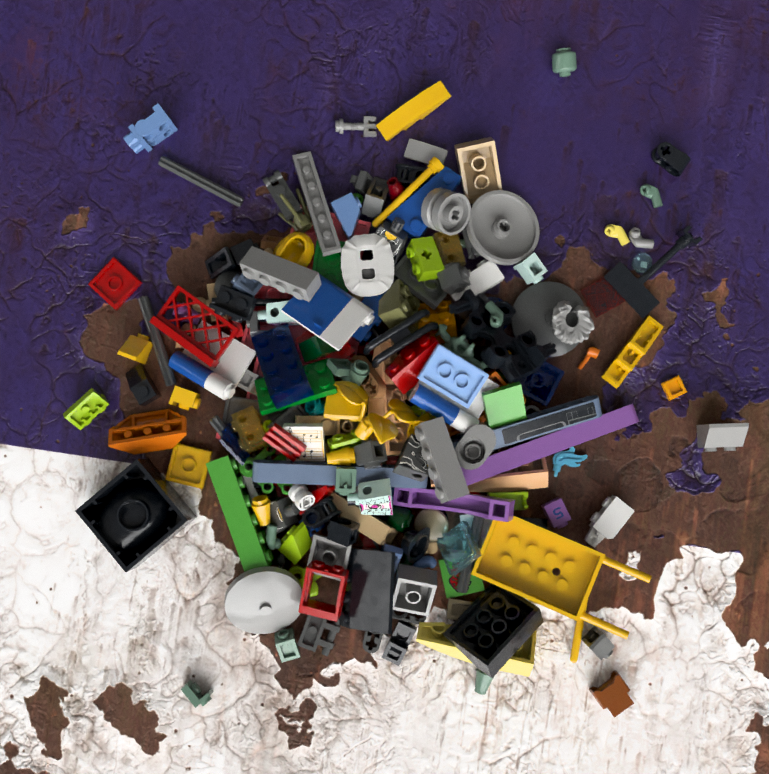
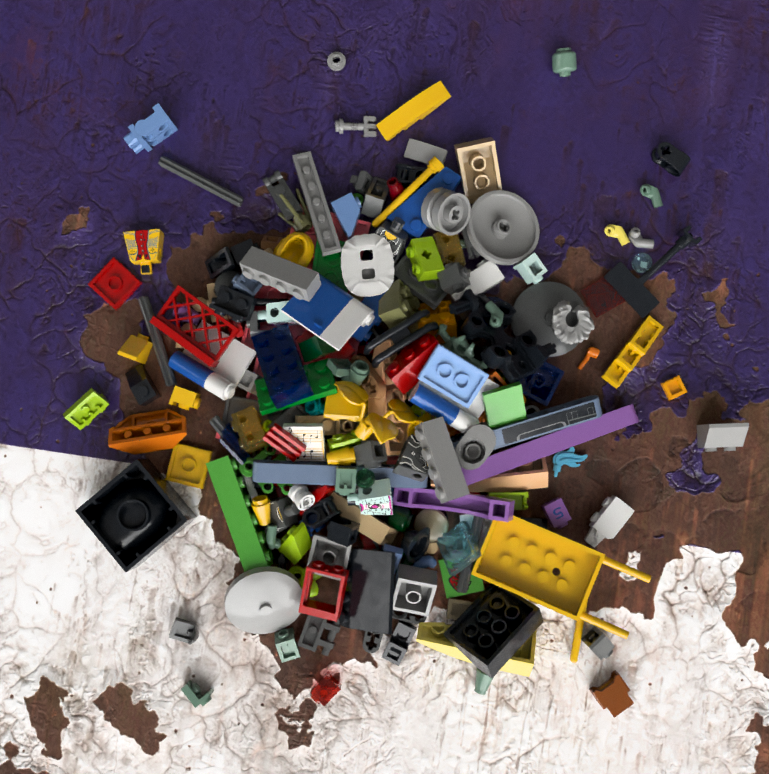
none -> torso [123,229,164,275]
none -> dark grey plate [169,617,199,645]
none -> clear red brick [310,671,342,706]
none -> light grey plate [327,52,346,71]
none -> clear green plate [356,469,375,488]

